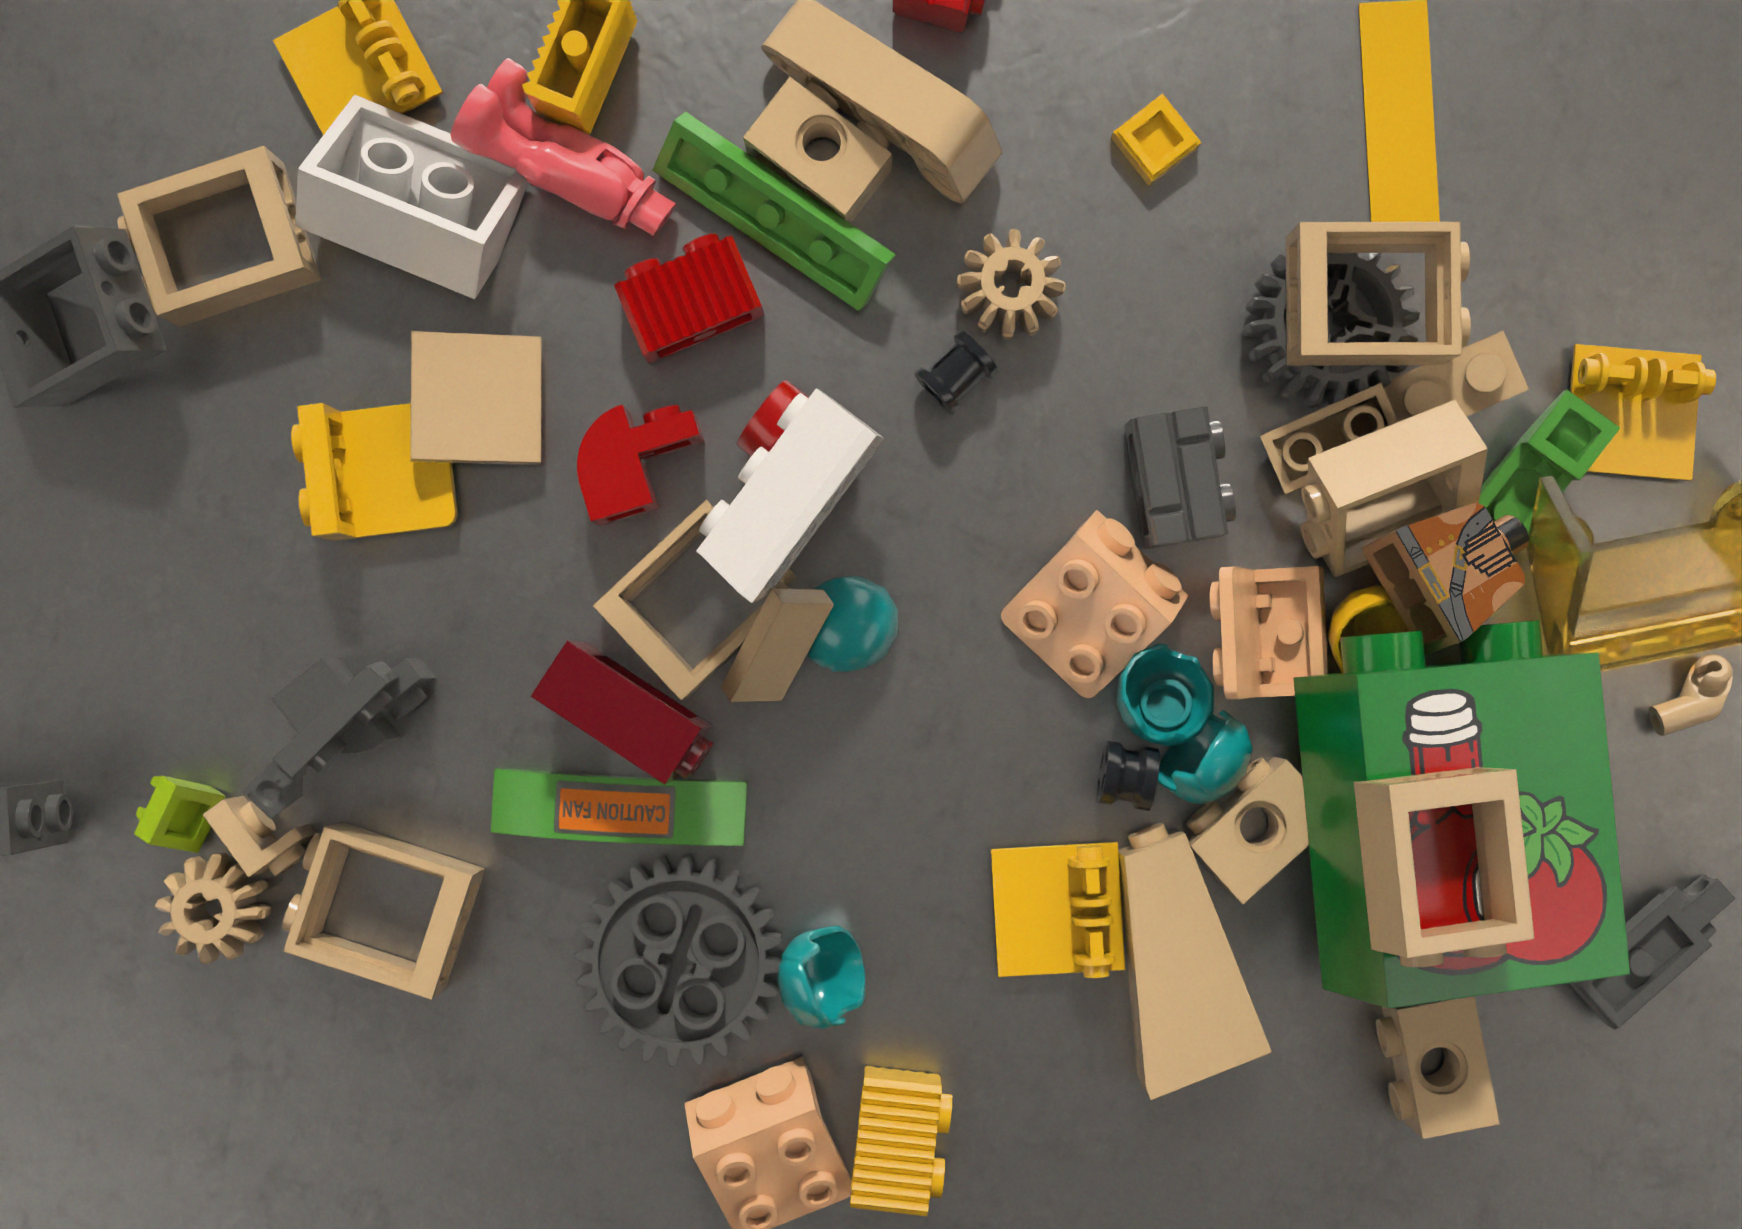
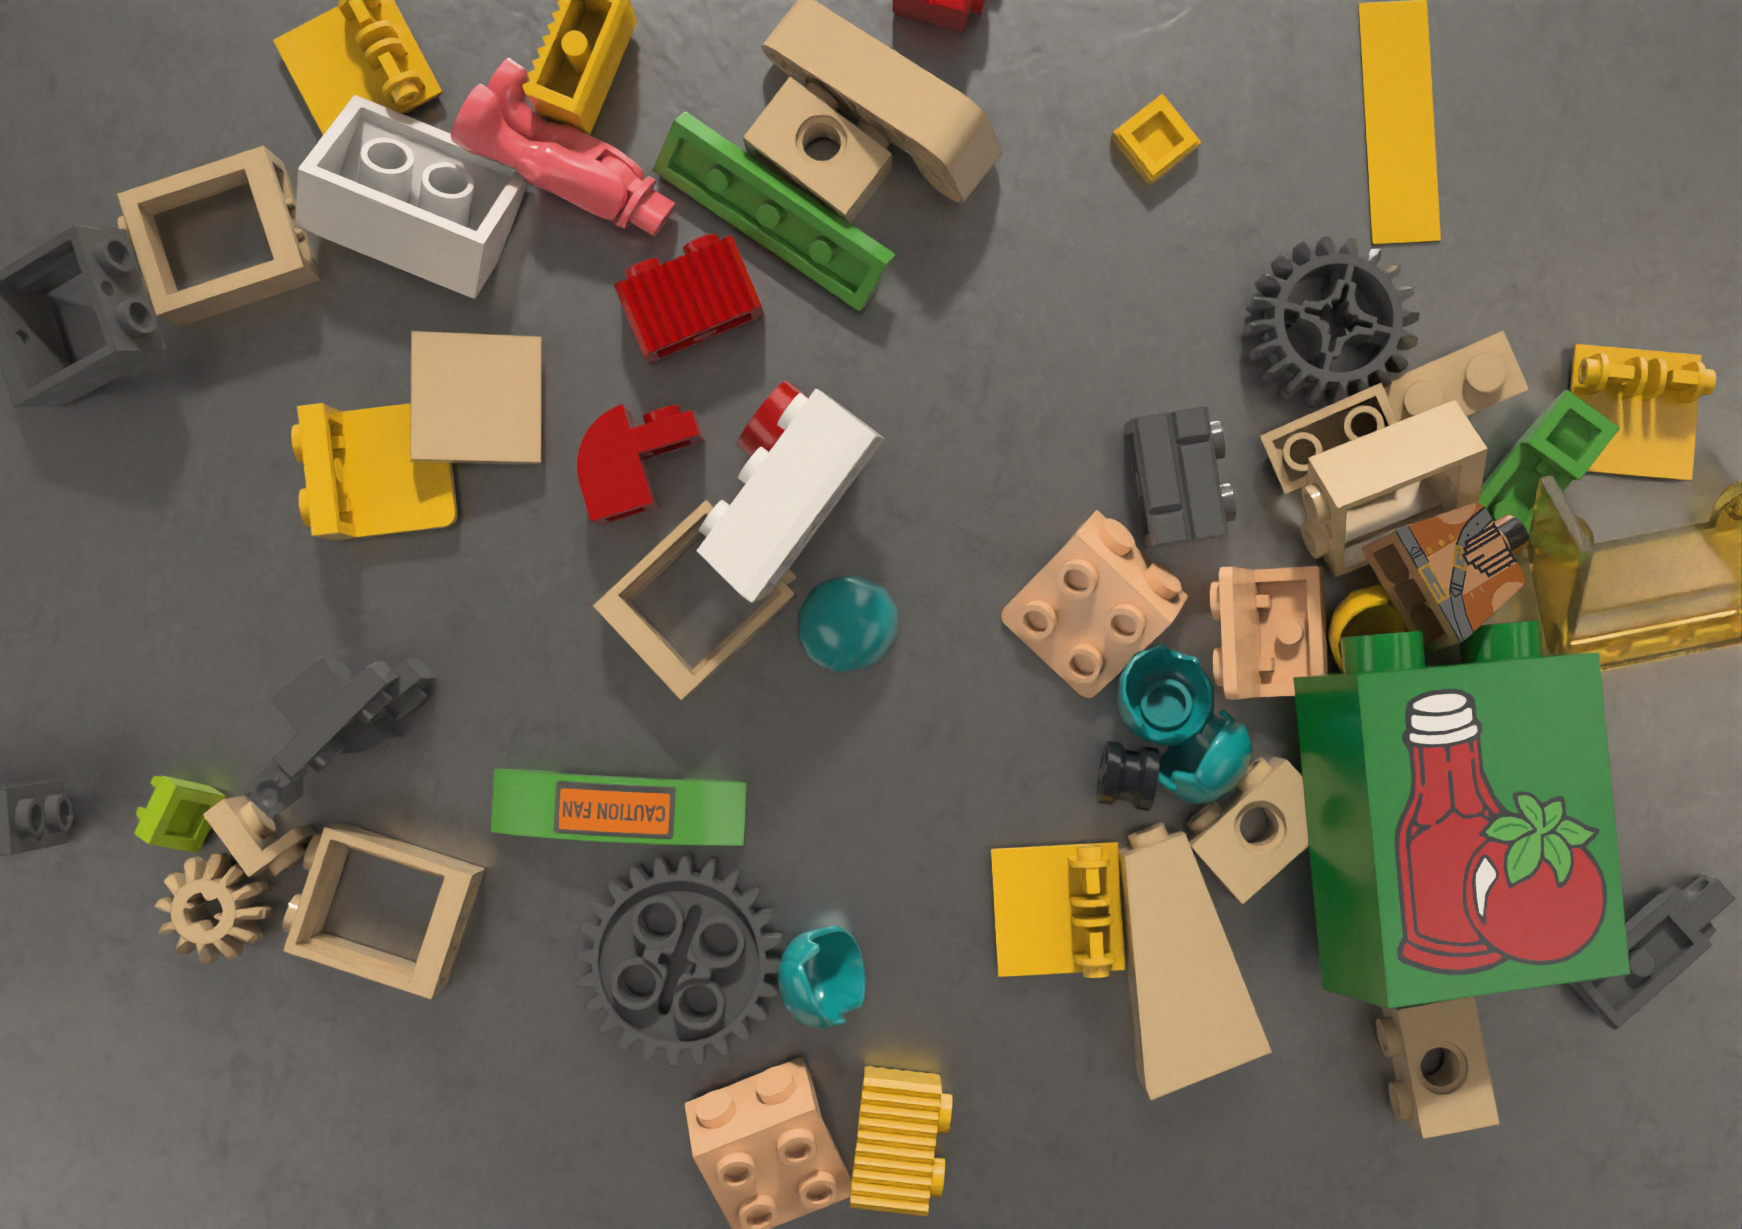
dark red window [530,640,714,785] -> none
tan tile [721,588,834,702] -> none
black bush [914,330,999,415] -> none
tan gear [956,229,1066,340] -> none
tan window [1286,222,1471,366] -> none
tan window [1354,767,1534,967] -> none
tan arm [1648,654,1733,737] -> none

